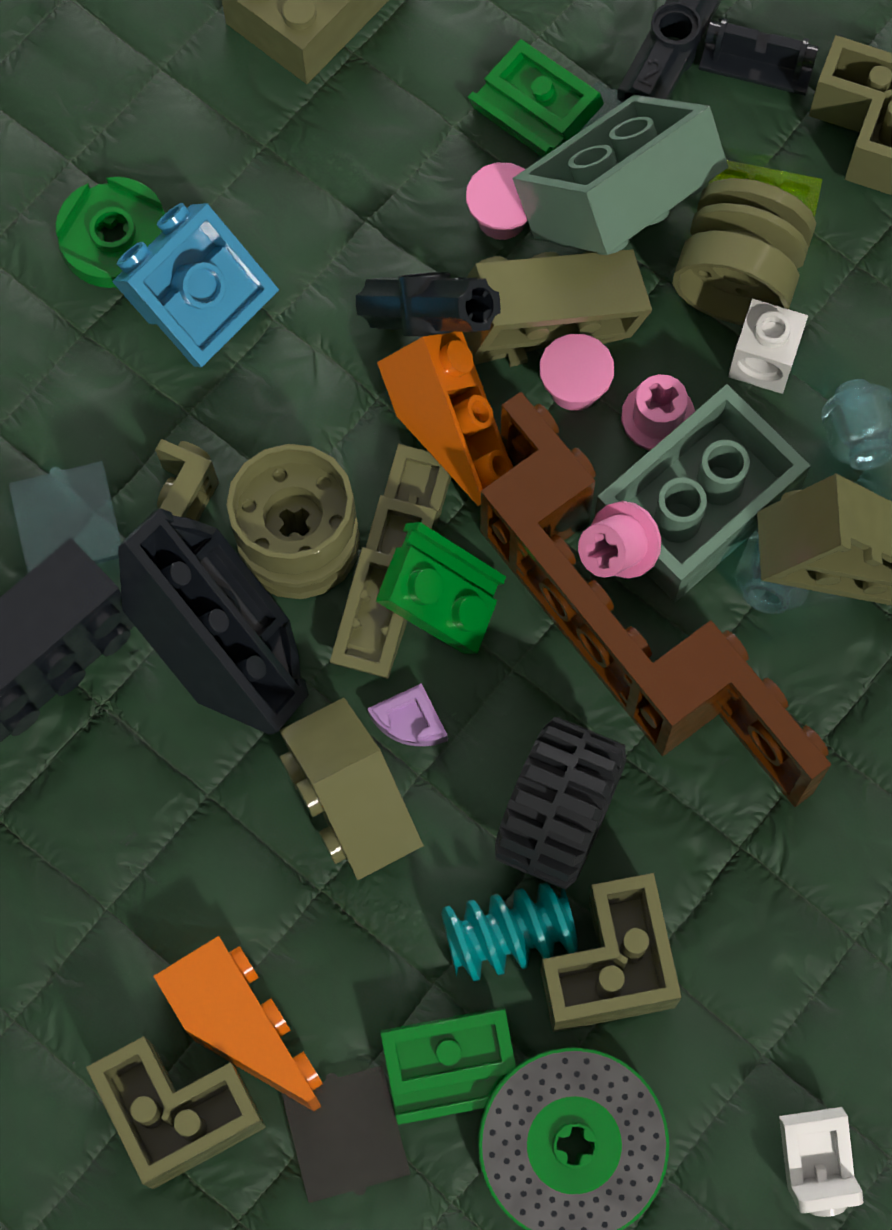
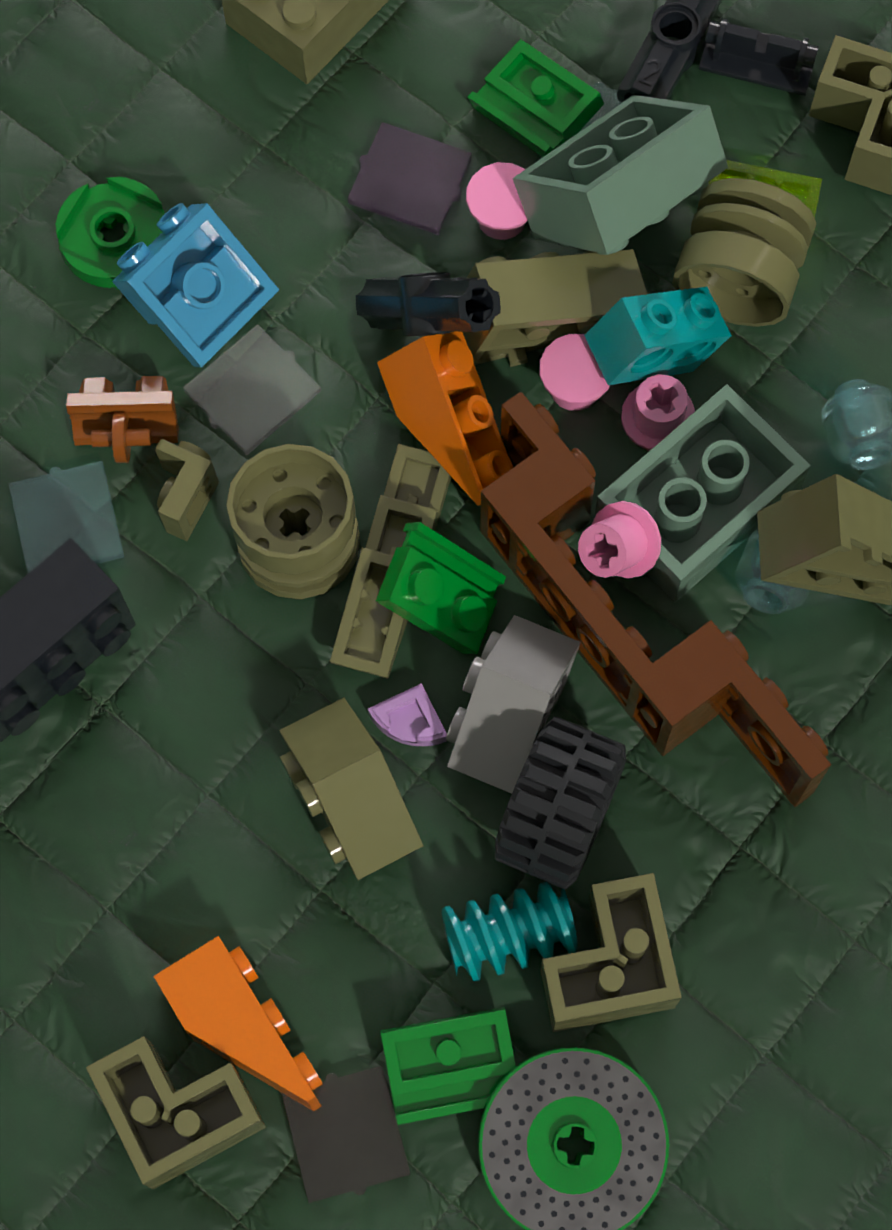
black wedge [118,508,309,735] -> none
white brick [728,298,808,394] -> none
white bracket [779,1107,864,1217] -> none
none -> dark orange hips [66,376,179,463]
none -> clear piece [183,324,321,455]
none -> clear purple piece [348,122,472,235]
none -> light grey brick [446,615,581,793]
none -> teal brick [584,287,732,385]

